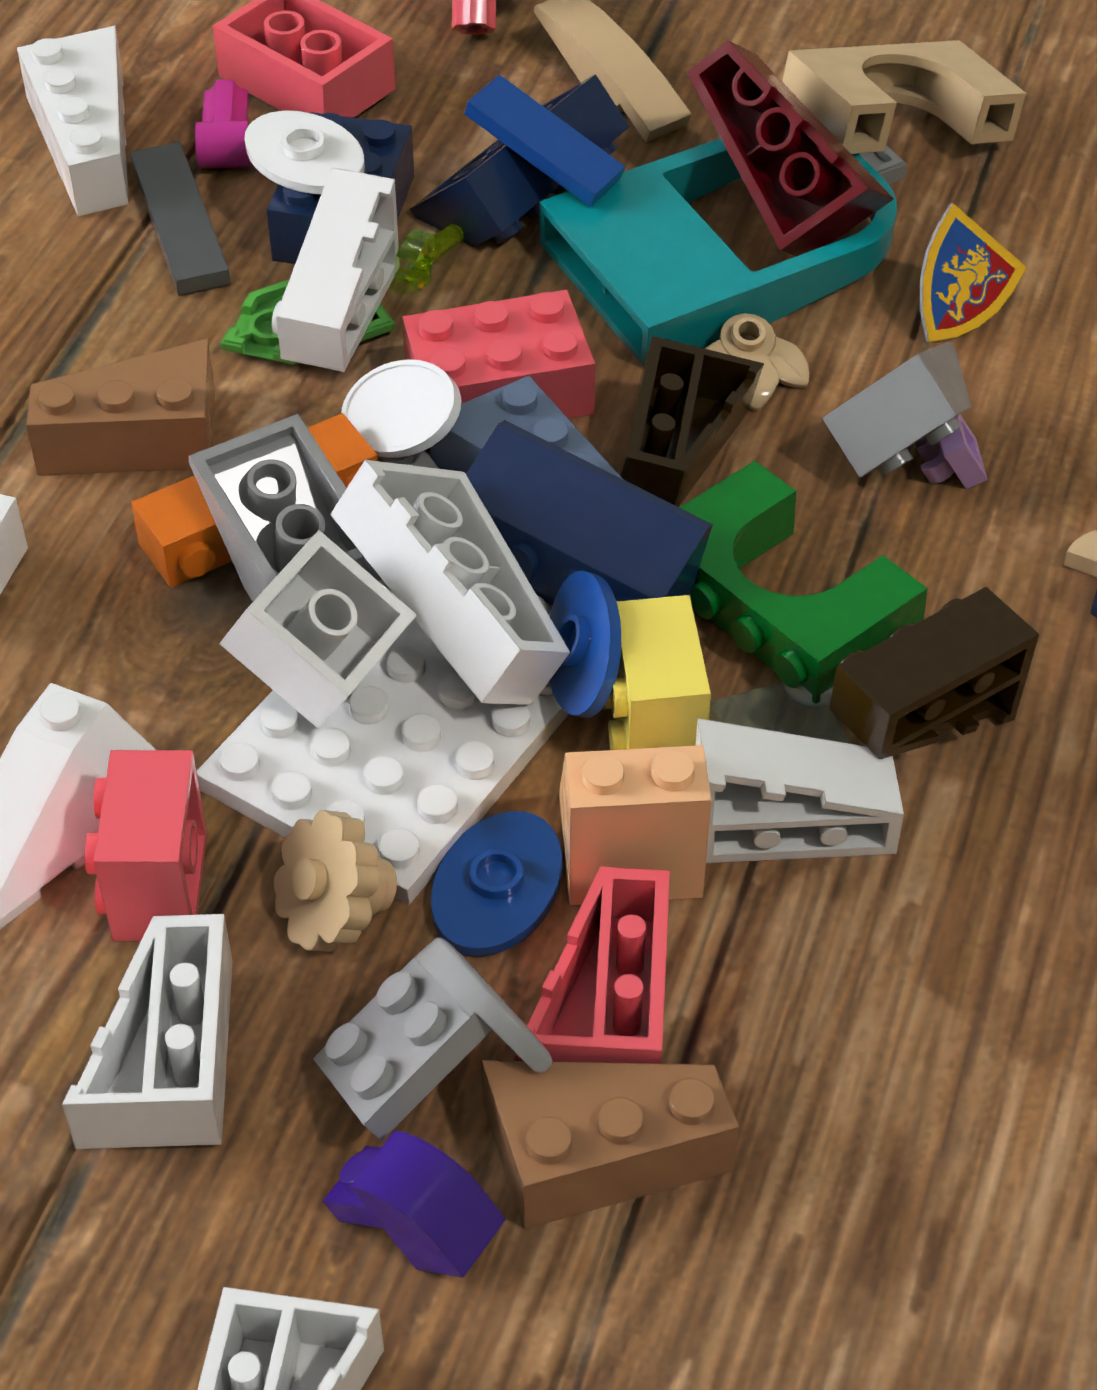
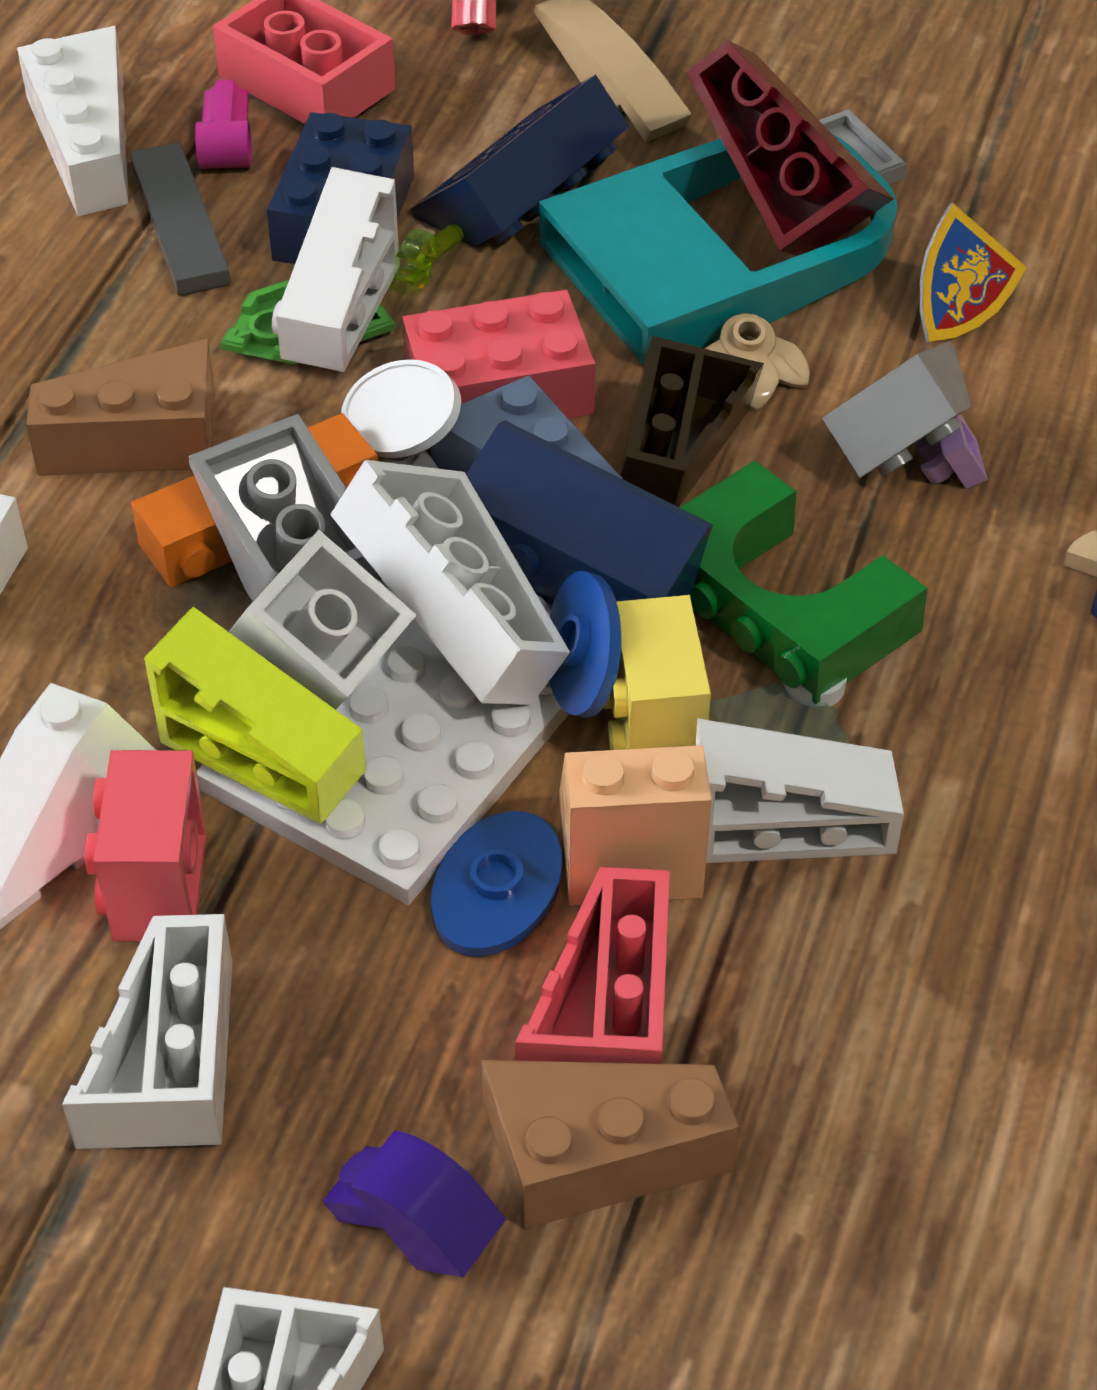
white piece [245,111,365,194] -> none
tan plant [274,810,397,952] -> none
light grey piece [313,937,553,1141] -> none
blue tile [464,74,626,207] -> none
tan arch [782,40,1026,154] -> none
dark brown wedge [829,587,1039,759] -> none
none -> neon yellow wedge [144,606,366,824]

